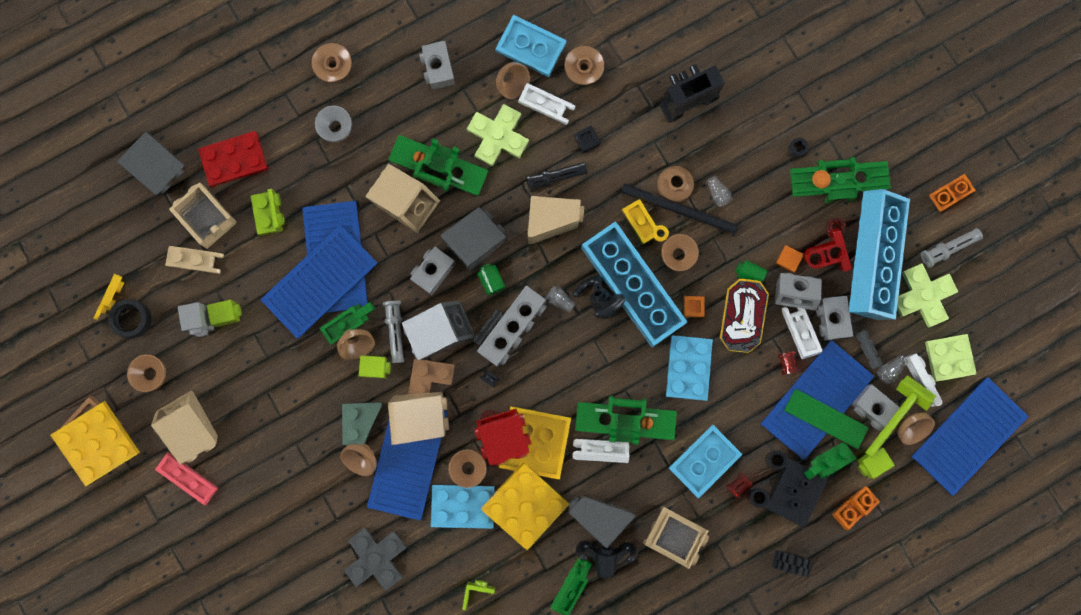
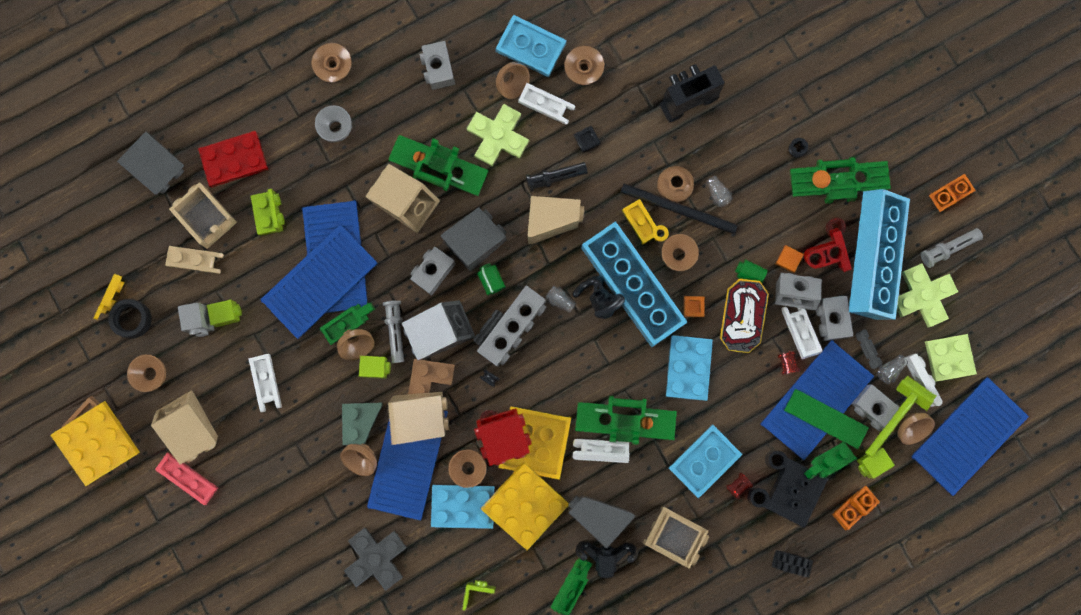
none -> white hinge [249,354,282,413]

